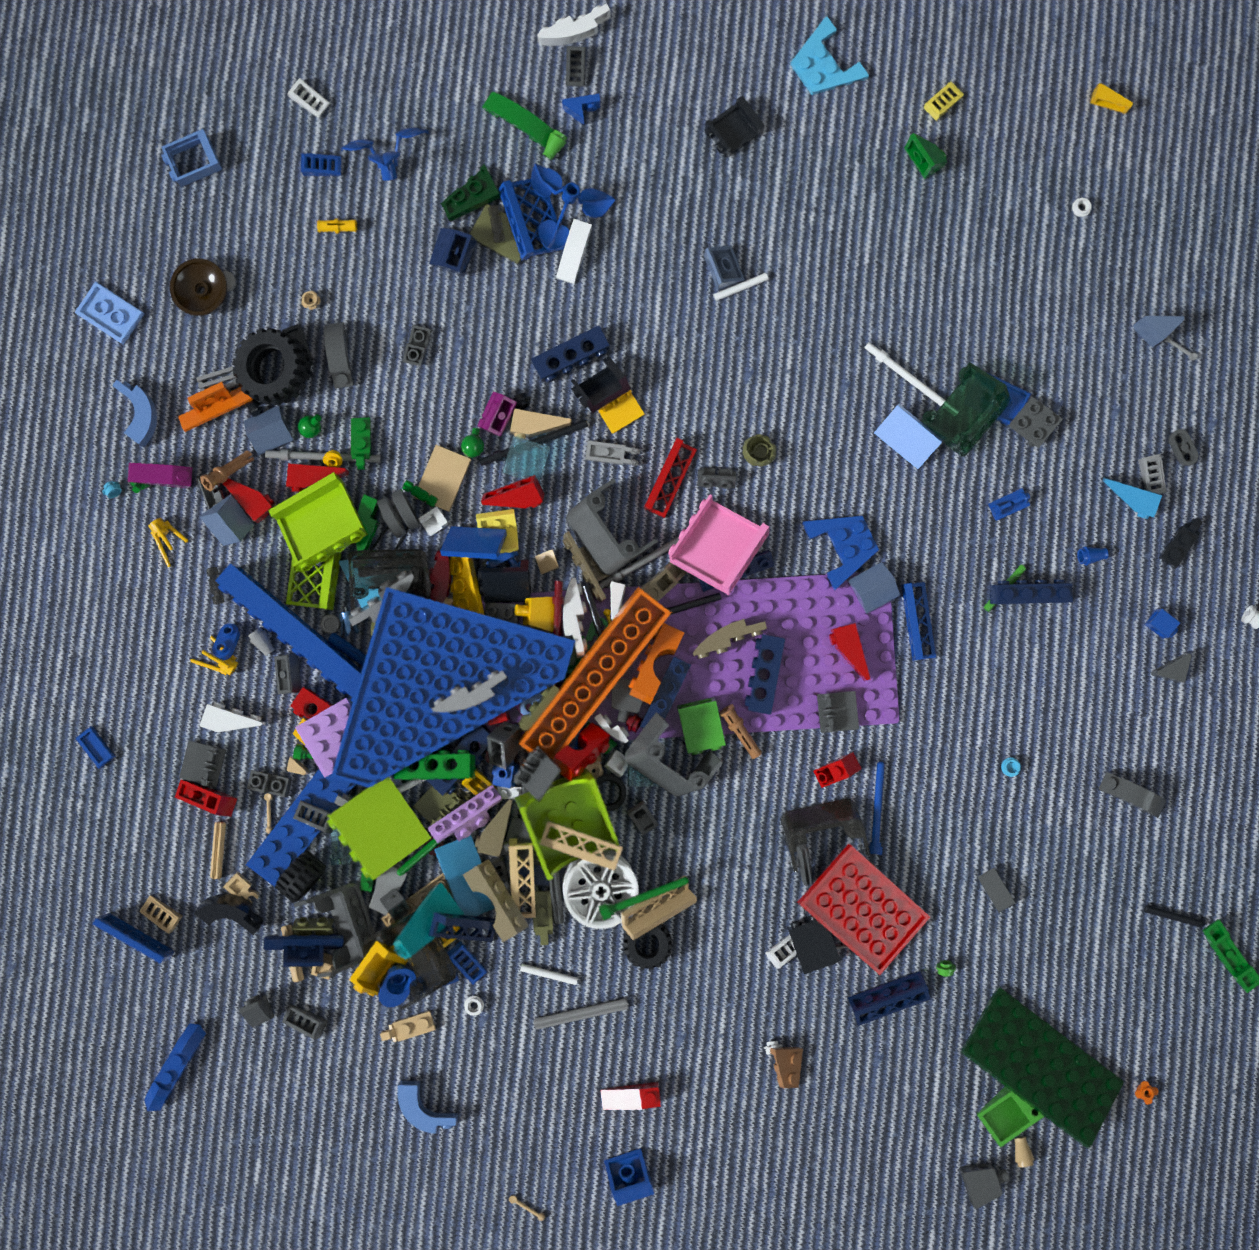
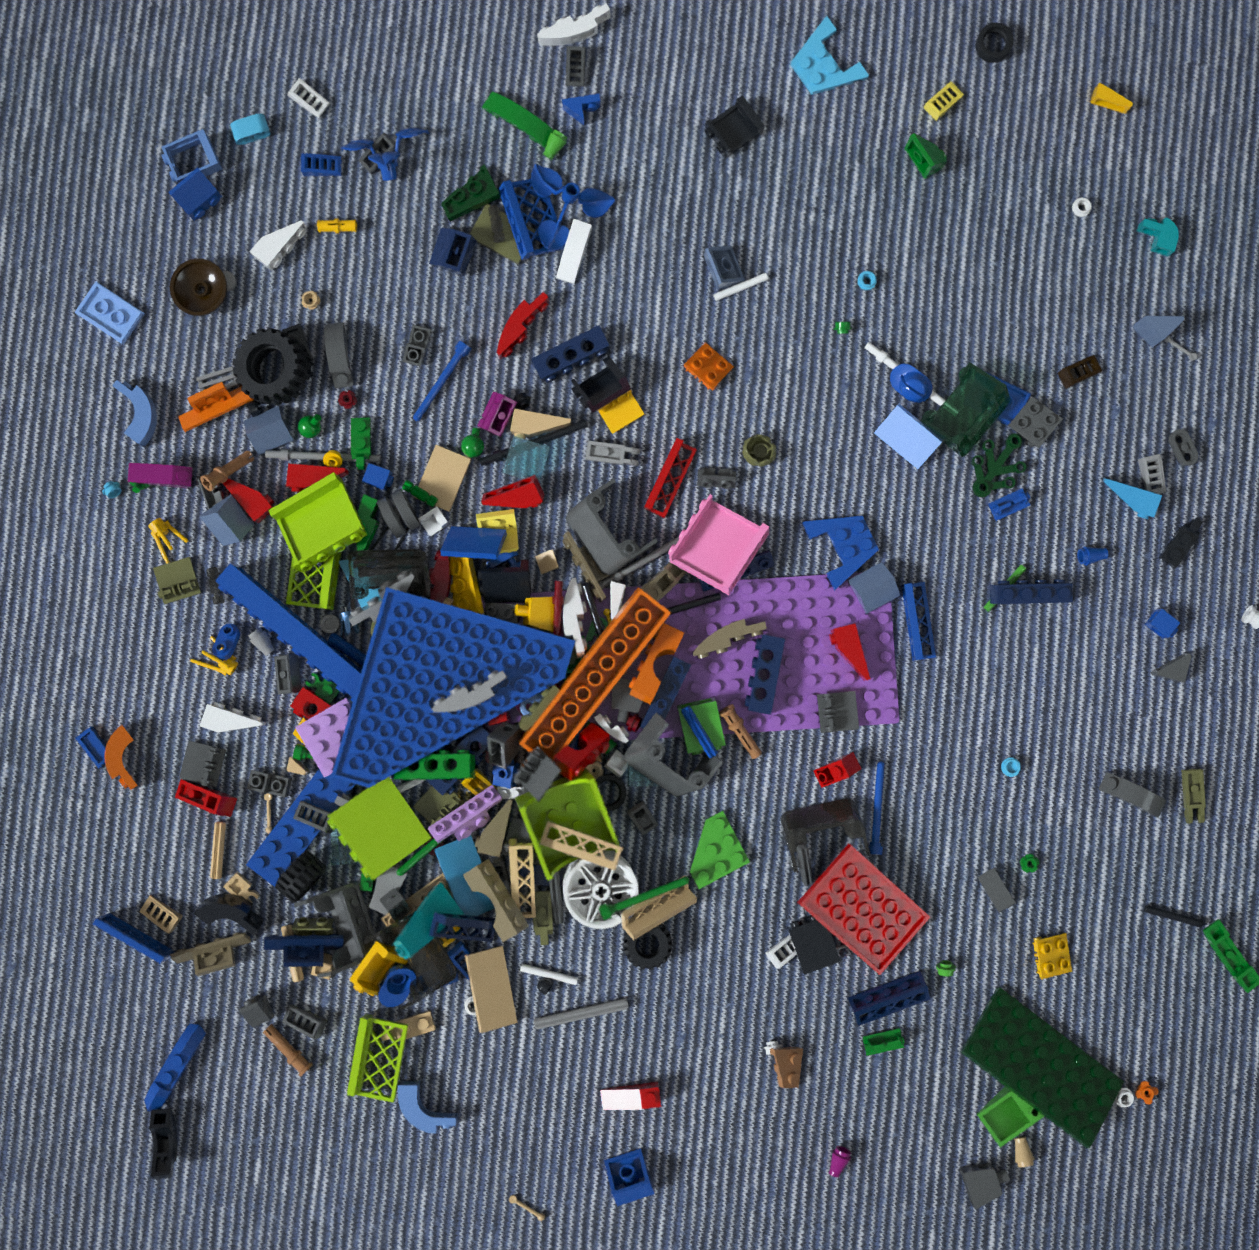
none -> orange arch [104,725,138,790]
none -> black arch [149,1108,177,1179]
none -> olive hinge [153,557,201,605]
none -> blue slope [168,167,222,221]
none -> dark tan bracket [170,932,251,977]
none -> medium azure beam [230,114,270,145]
none -> white slope [250,220,307,271]
none -> medium nougat pin [262,1024,313,1077]
none -> green plate [305,673,340,704]
none -> dark red plate [338,390,357,409]
none -> lime fence [347,1014,409,1103]
none -> dark grey slope [358,132,400,174]
none -> blue brick [362,463,394,491]
none -> blue piece [413,341,472,421]
none -> tan tile [465,946,518,1033]
none -> red slope [497,292,549,359]
none -> black hinge [537,978,554,995]
none -> blue axle [681,706,718,758]
none -> orange hinge [684,342,734,391]
none -> bright green plate [690,810,750,889]
none -> magenta cone [829,1146,851,1178]
none -> green plate [833,322,852,334]
none -> medium azure plate [857,271,877,290]
none -> green hinge [862,1028,905,1056]
none -> blue piece [890,364,933,403]
none -> dark green plant [971,434,1026,497]
none -> black tyre [975,23,1014,63]
none -> green plate [1020,854,1039,873]
none -> yellow hinge [1032,933,1072,979]
none -> dark brown slope [1058,354,1103,389]
none -> white plate [1115,1087,1134,1107]
none -> teal brick [1137,217,1179,257]
none -> olive hinge [1181,769,1206,824]

